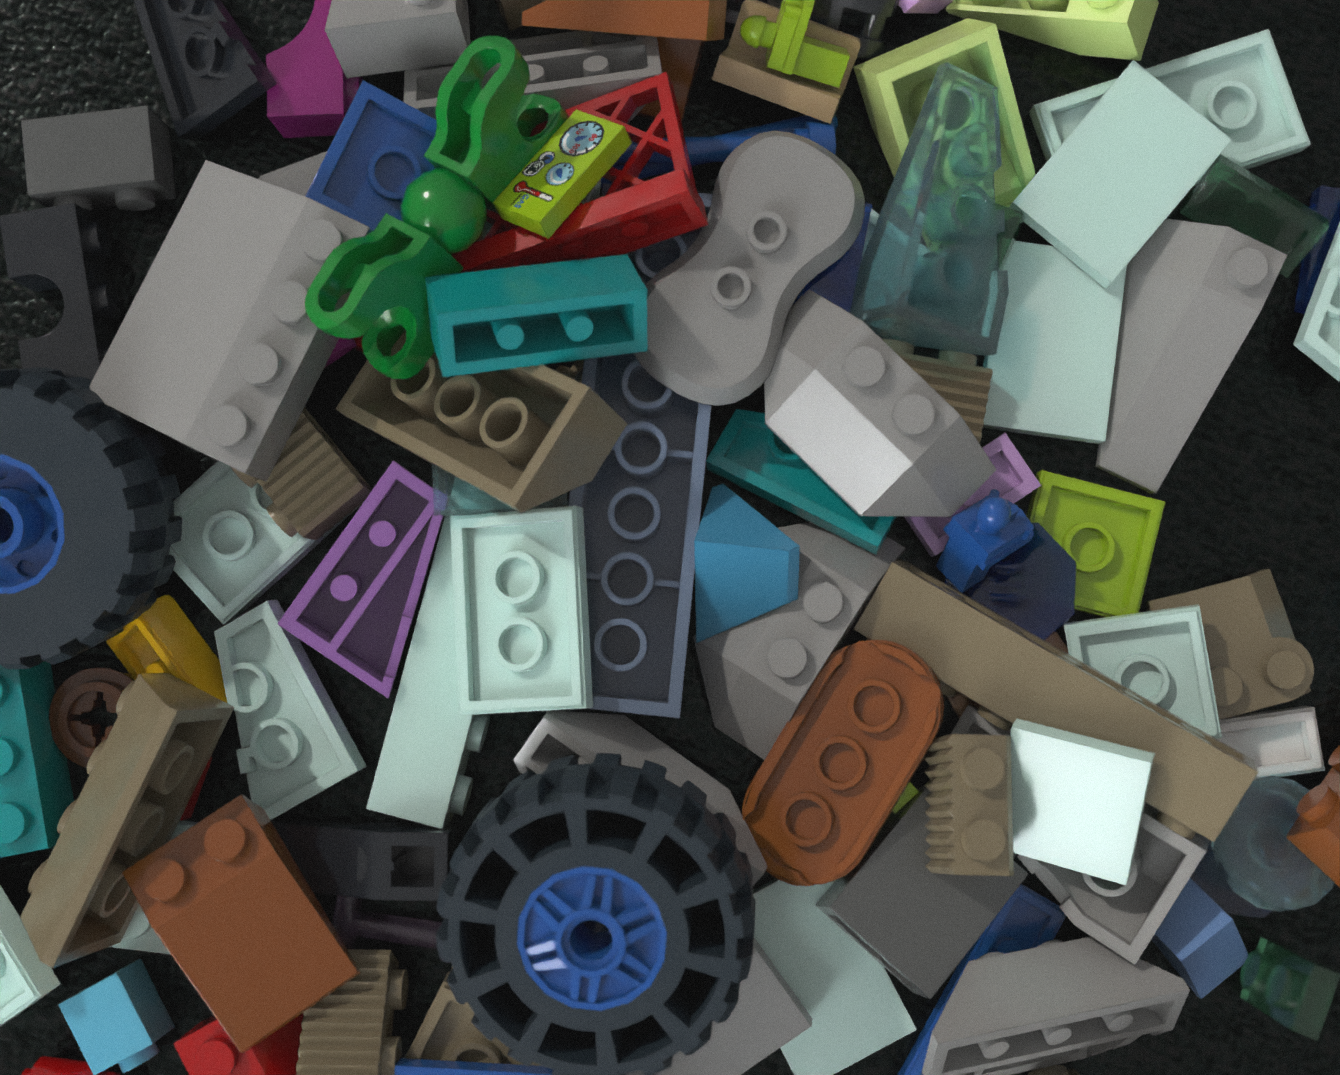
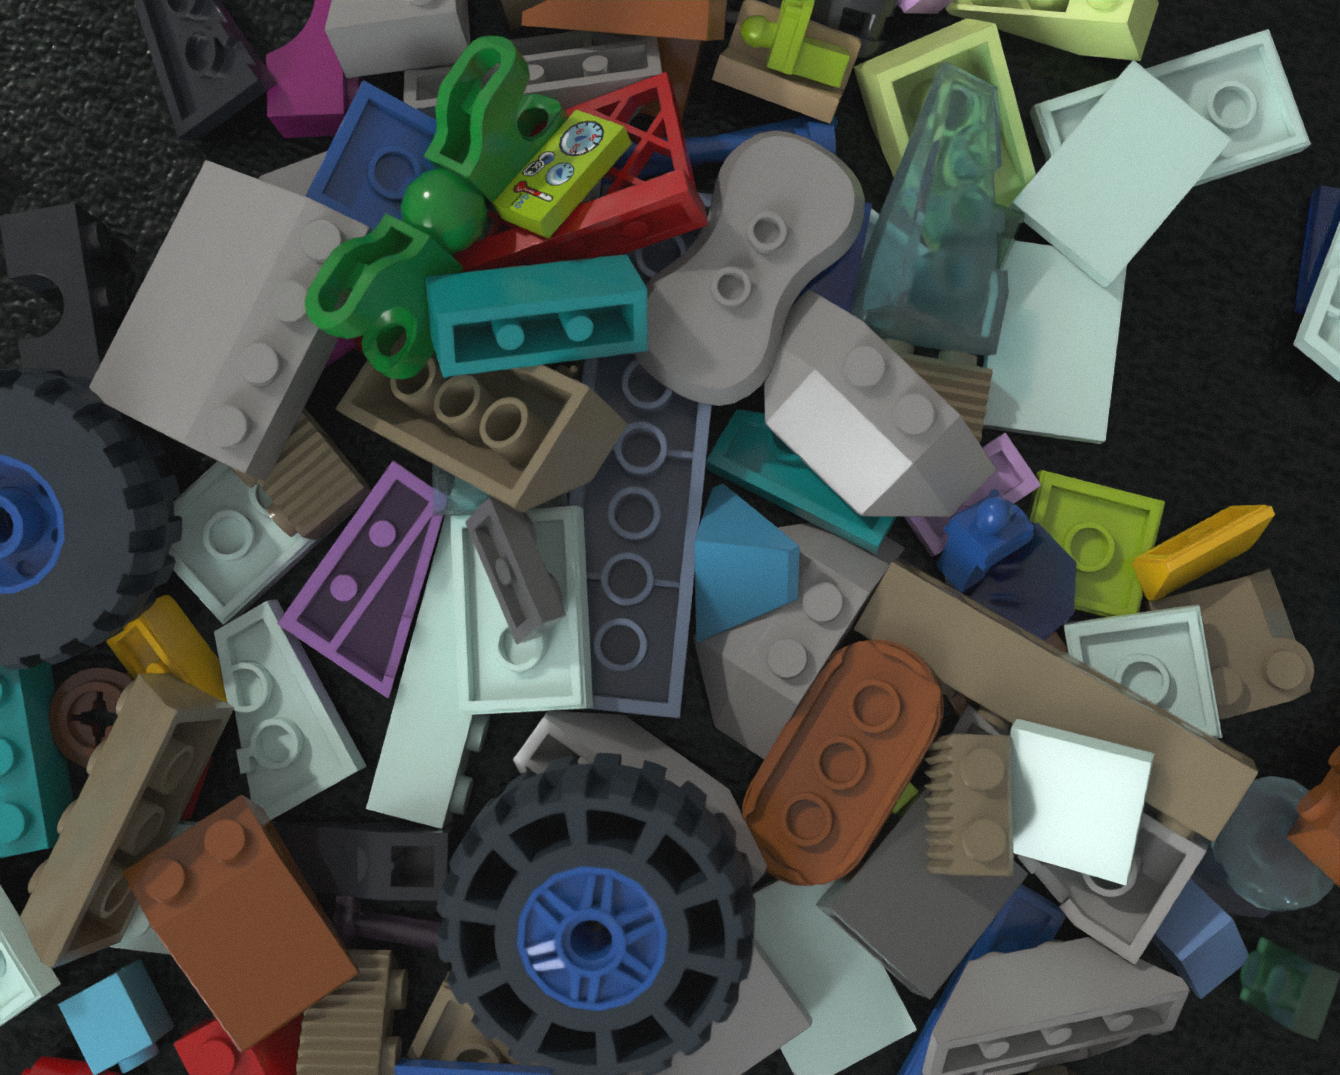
dark grey brick [21,106,176,214] -> none
light grey wedge [1096,219,1287,494] -> none
clear green plate [1180,154,1329,277] -> none
white tile [1216,706,1325,781] -> none
none -> dark grey plate [465,496,566,645]
none -> yellow slope [1131,504,1275,602]

